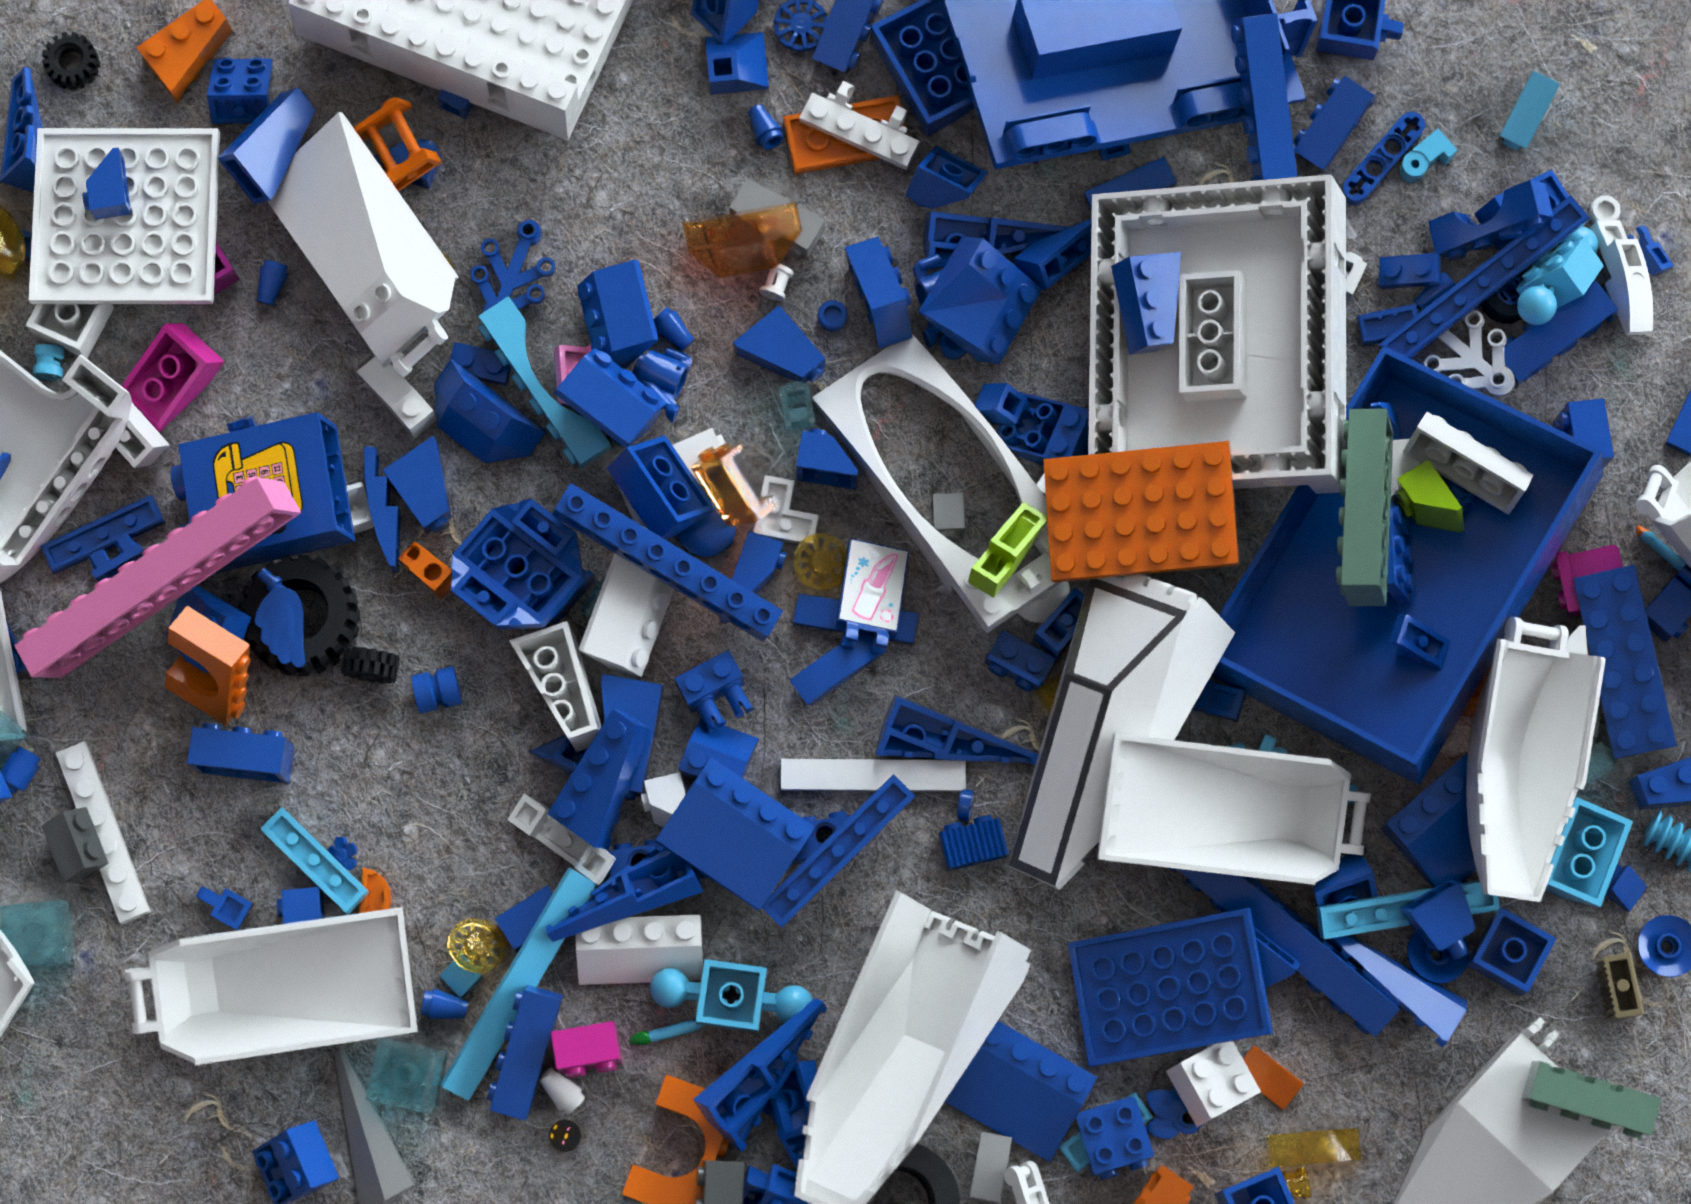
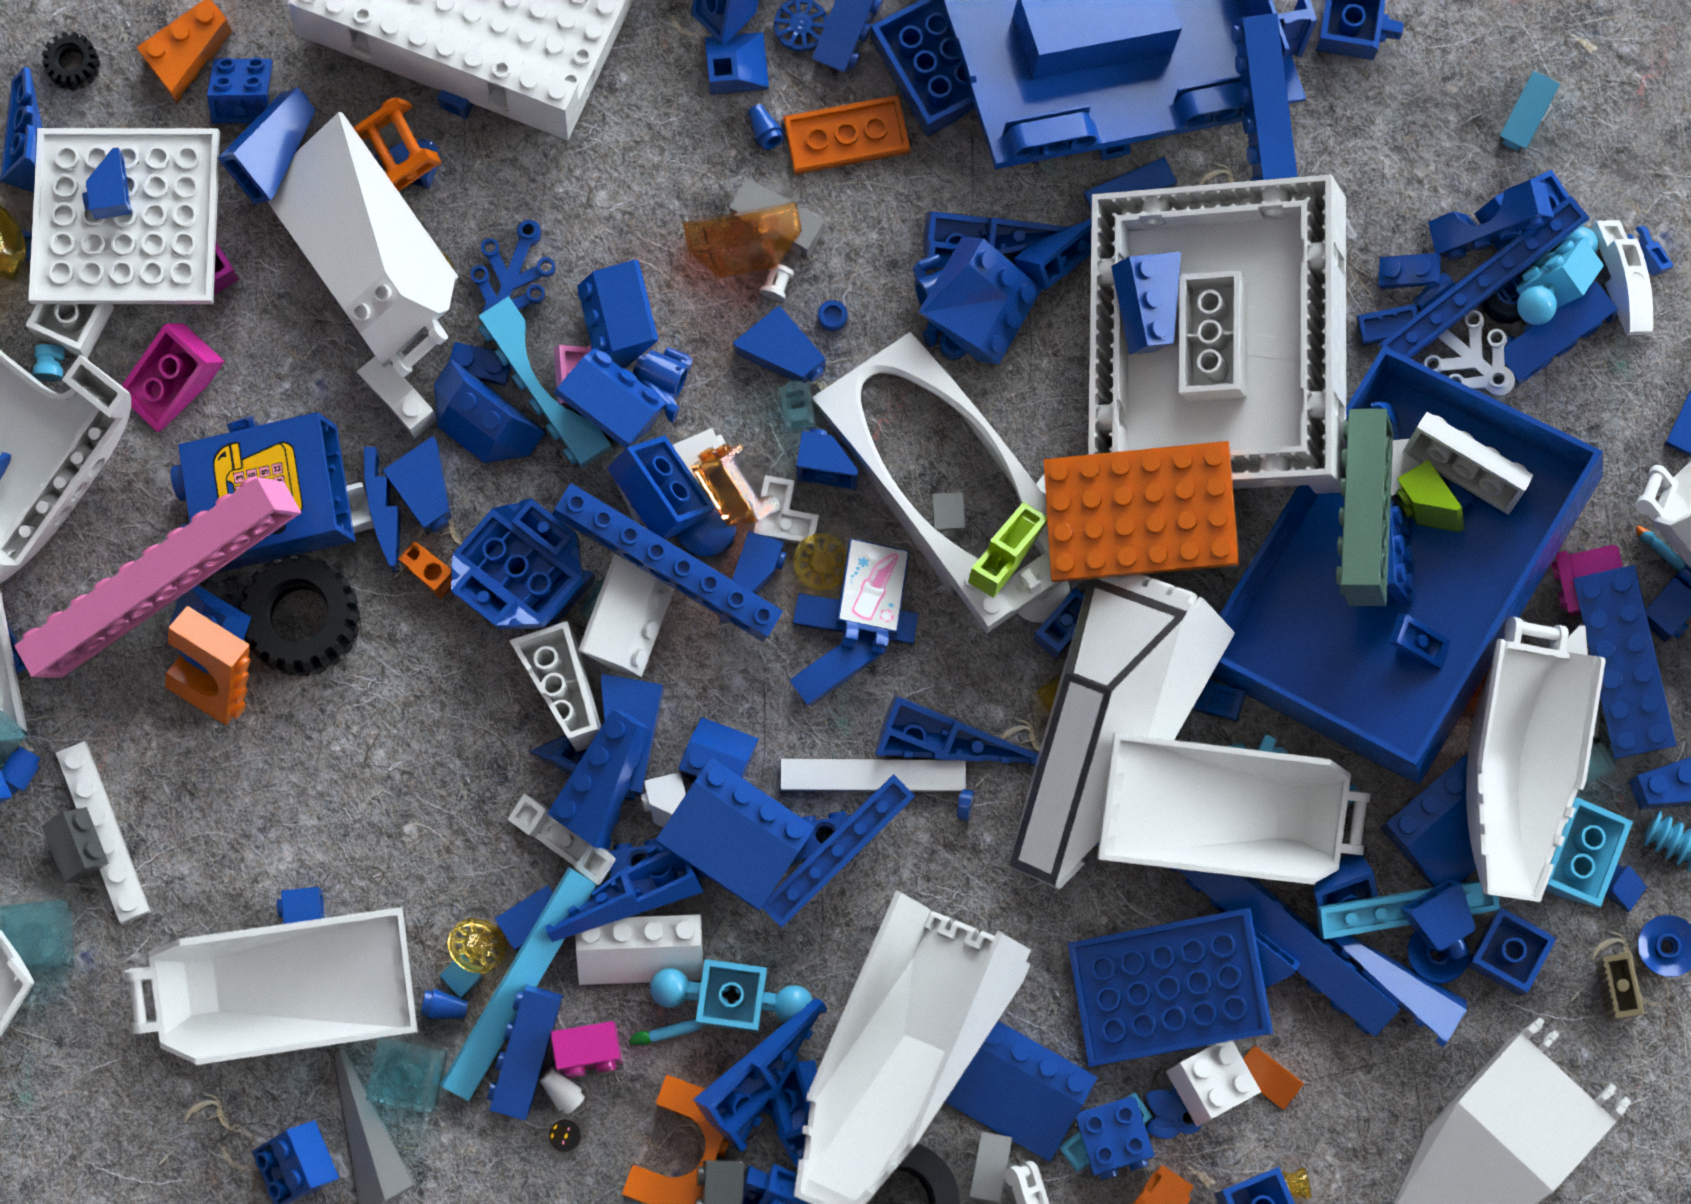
blue tile [40,494,166,575] -> none
blue hips [89,534,144,582] -> none
white brick [115,402,170,468] -> none
blue brick [187,723,295,784] -> none
blue plate [196,886,254,931] -> none
blue animal [255,567,306,668] -> none
blue cone [256,259,289,306] -> none
medium azure plate [260,807,370,915] -> none
blue plant [328,836,358,870] -> none
black tyre [341,647,400,684] -> none
orange tile [359,867,392,913] -> none
blue wheel [411,666,462,714] -> none
blue cone [654,306,695,351] -> none
blue brick [674,649,753,732] -> none
white hinge [799,81,919,170] -> none
blue wedge [845,236,913,349] -> none
blue slope [905,145,988,209] -> none
blue brick [939,815,1008,871] -> none
blue brick [975,383,1027,425] -> none
blue bracket [985,630,1056,692] -> none
blue slope [996,392,1089,467] -> none
clear yellow slope [1265,1128,1362,1168] -> none
blue wedge [1293,75,1376,172] -> none
blue beam [1341,112,1425,205] -> none
white bracket [1346,252,1368,303] -> none
medium azure leg [1399,129,1458,184] -> none
sand green wedge [1522,1061,1662,1139] -> none
blue brick [1553,398,1614,469] -> none
white tile [1589,196,1620,223] -> none

